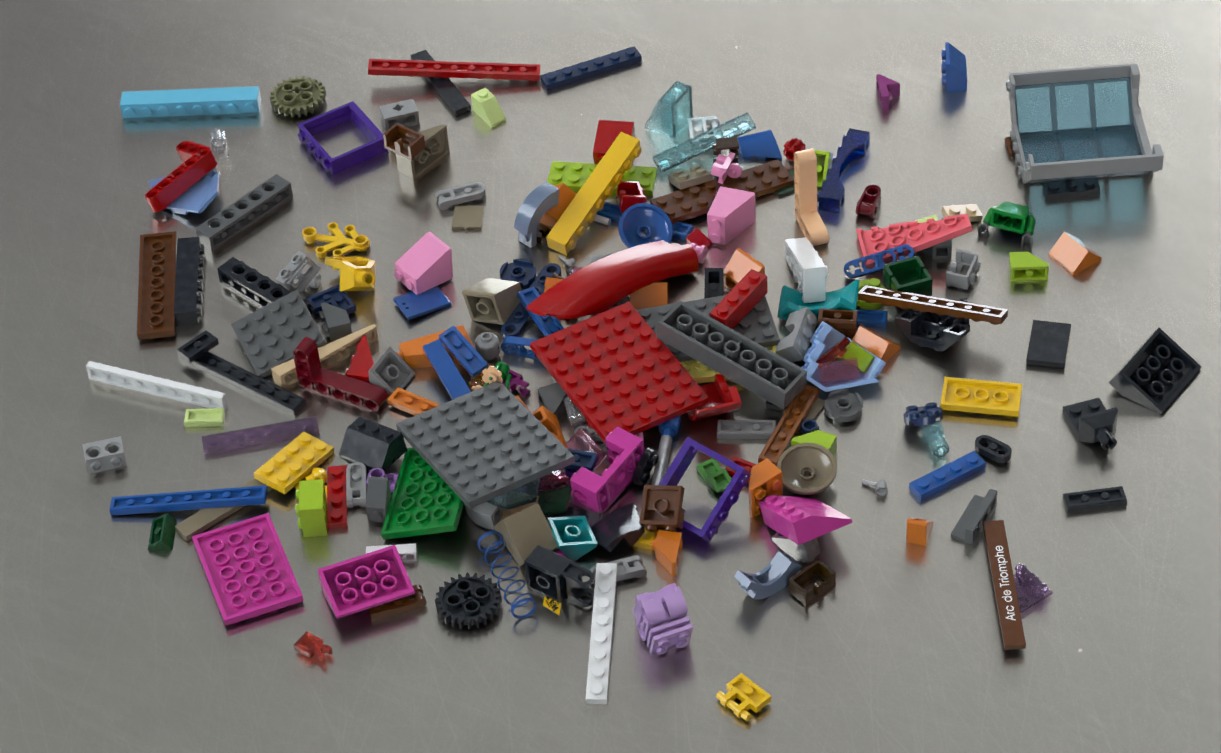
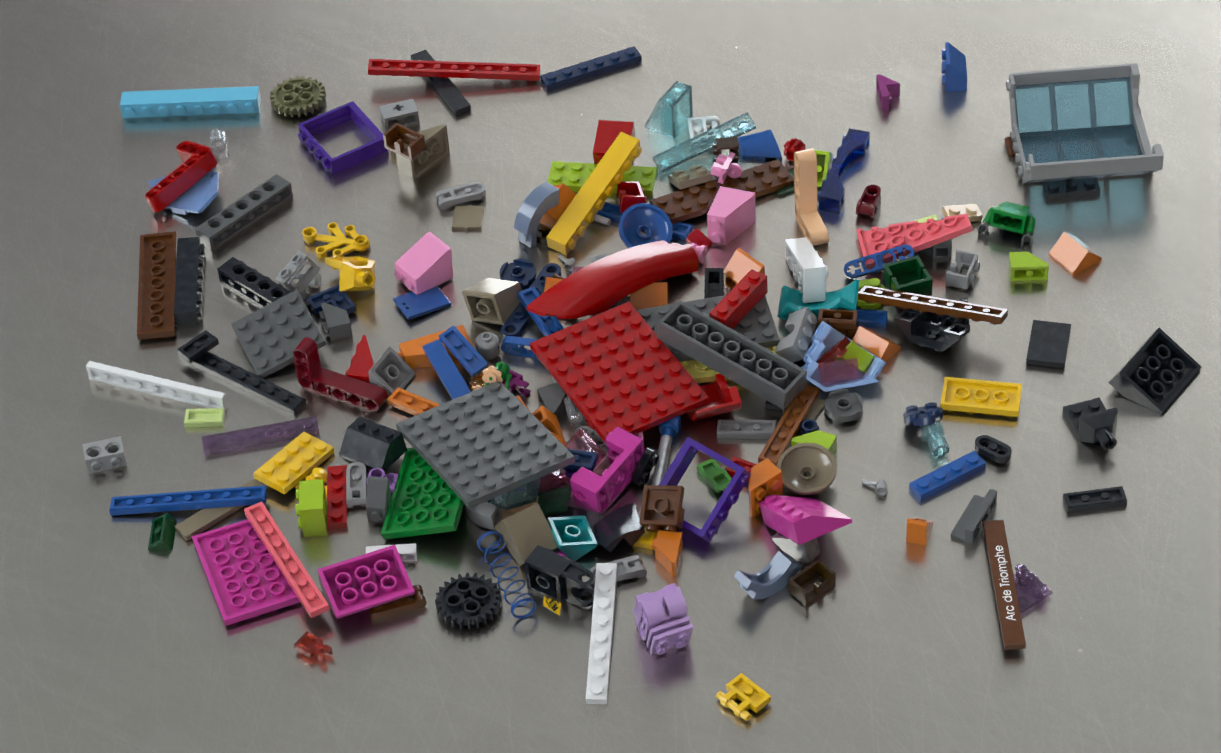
tan slope [271,324,378,389] -> none
yellowish green slope [471,88,506,128] -> none
none -> coral plate [244,502,330,618]

